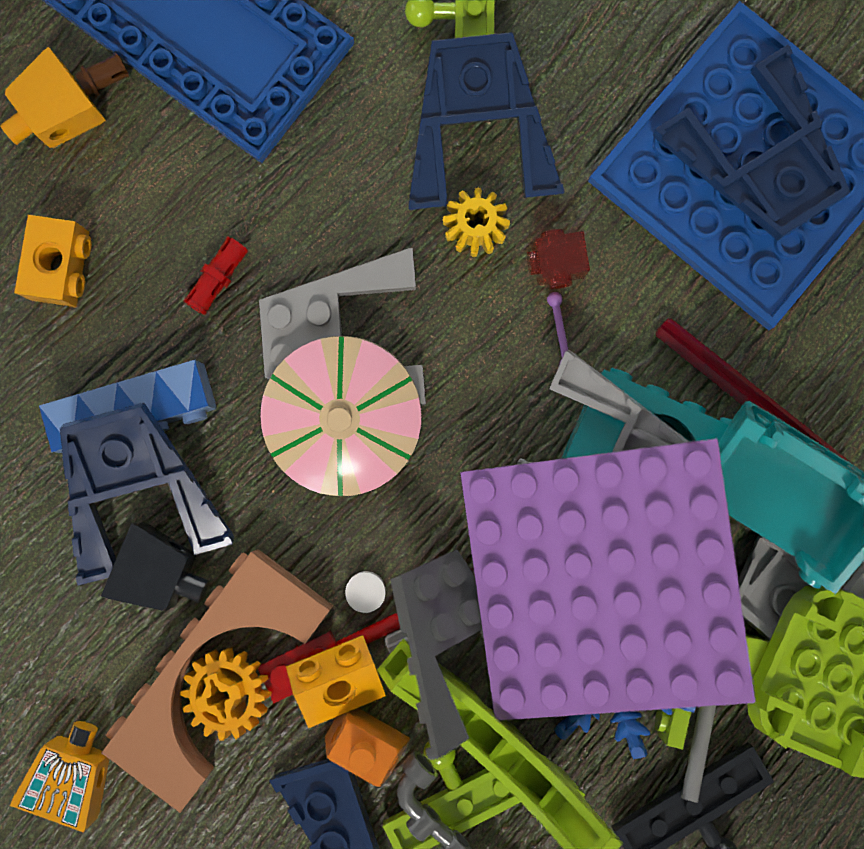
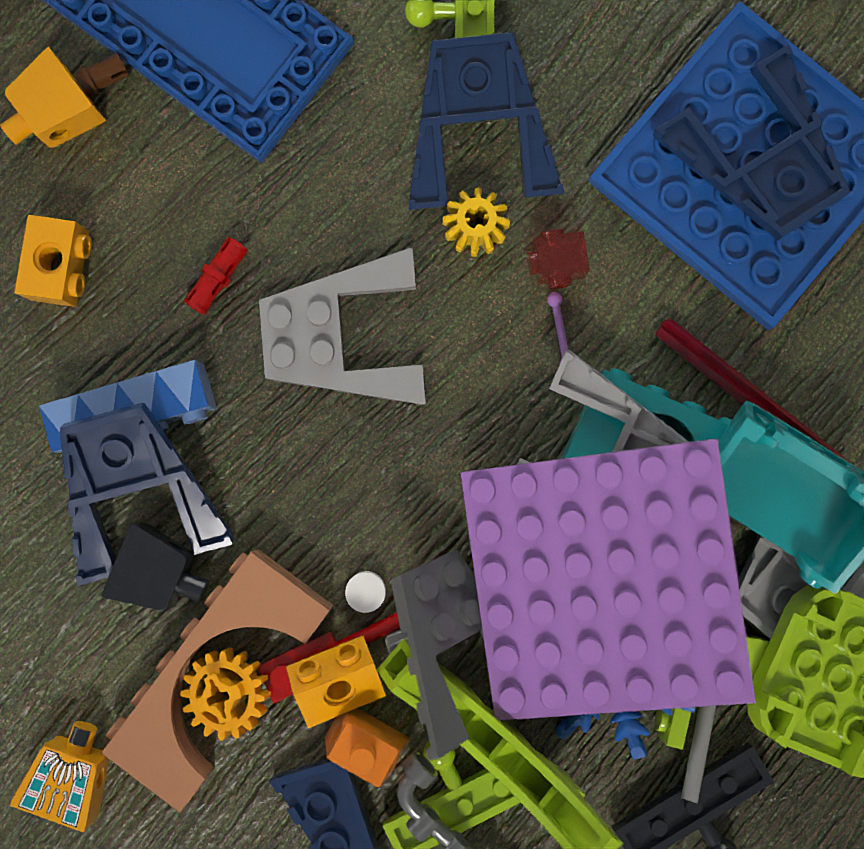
dish [260,336,421,496] -> none

